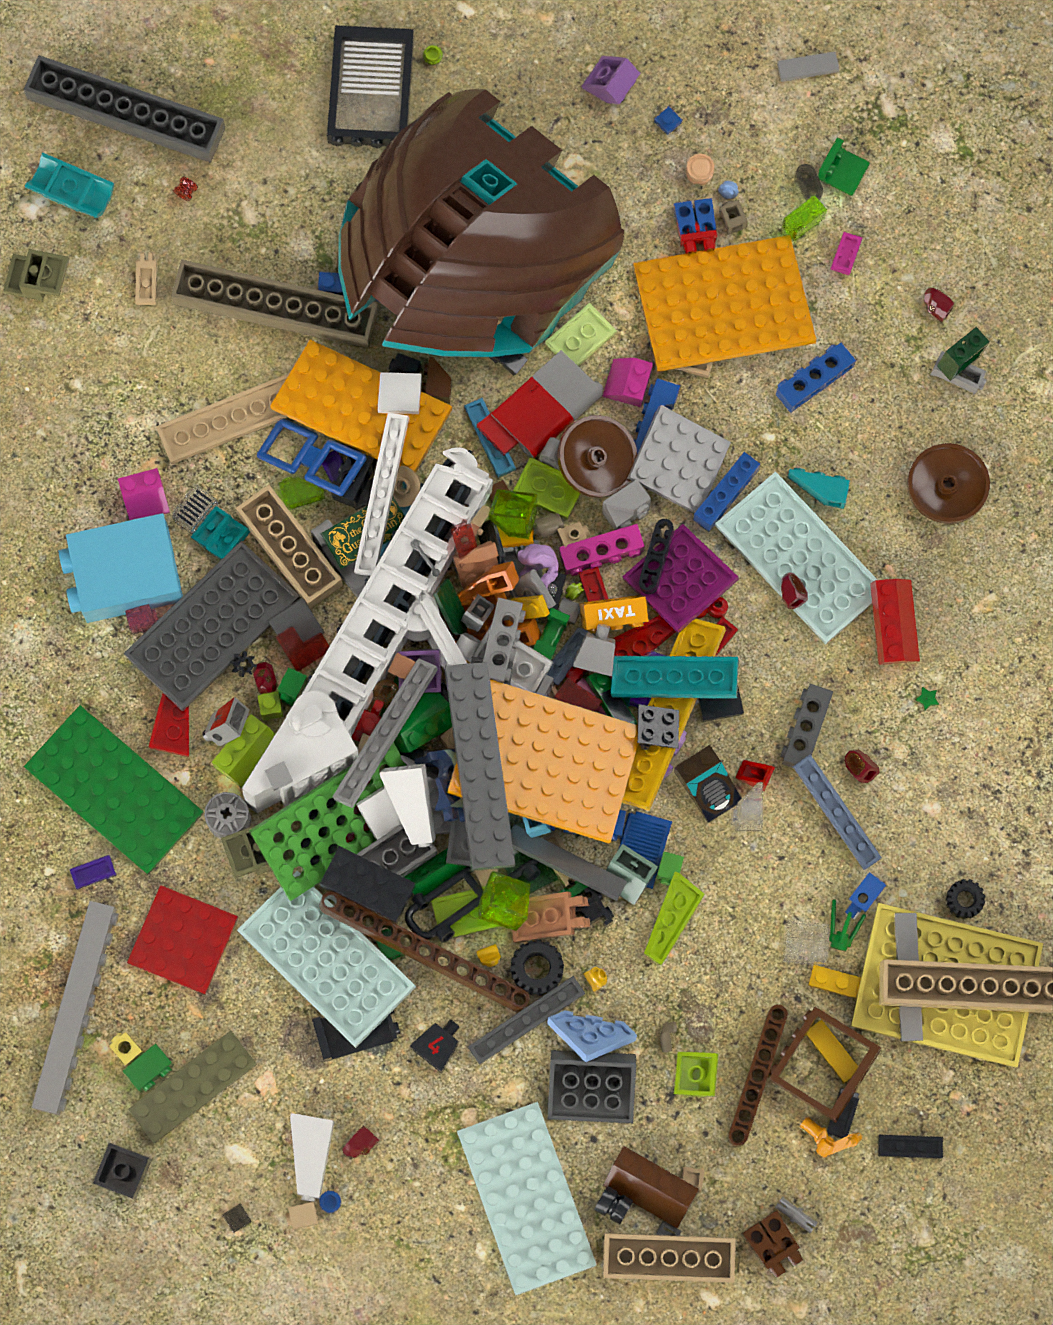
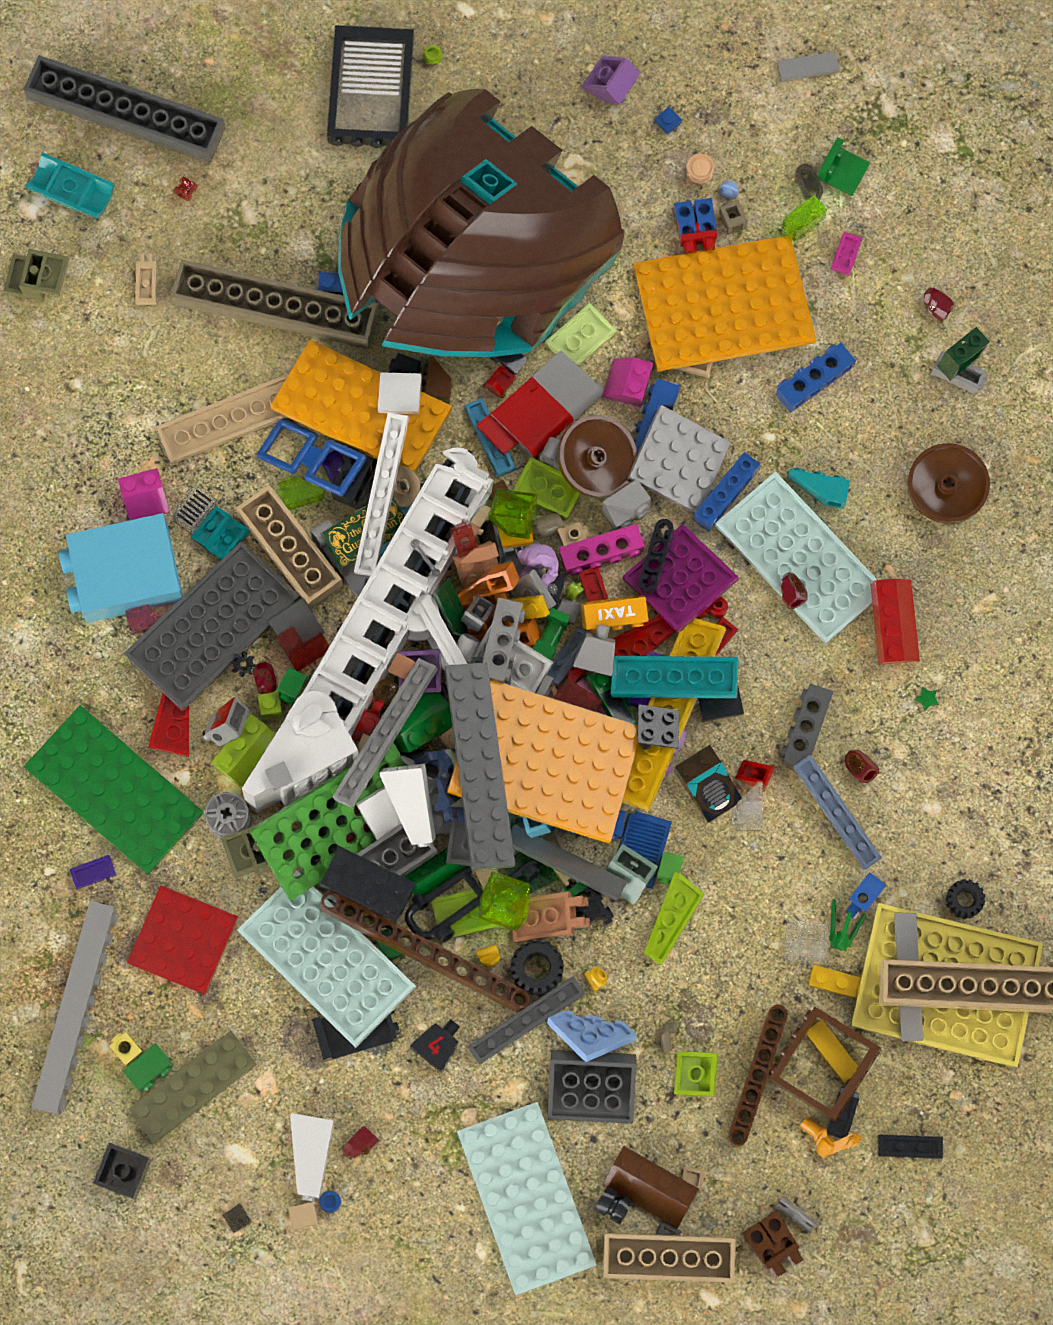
none -> red tile [484,365,516,399]

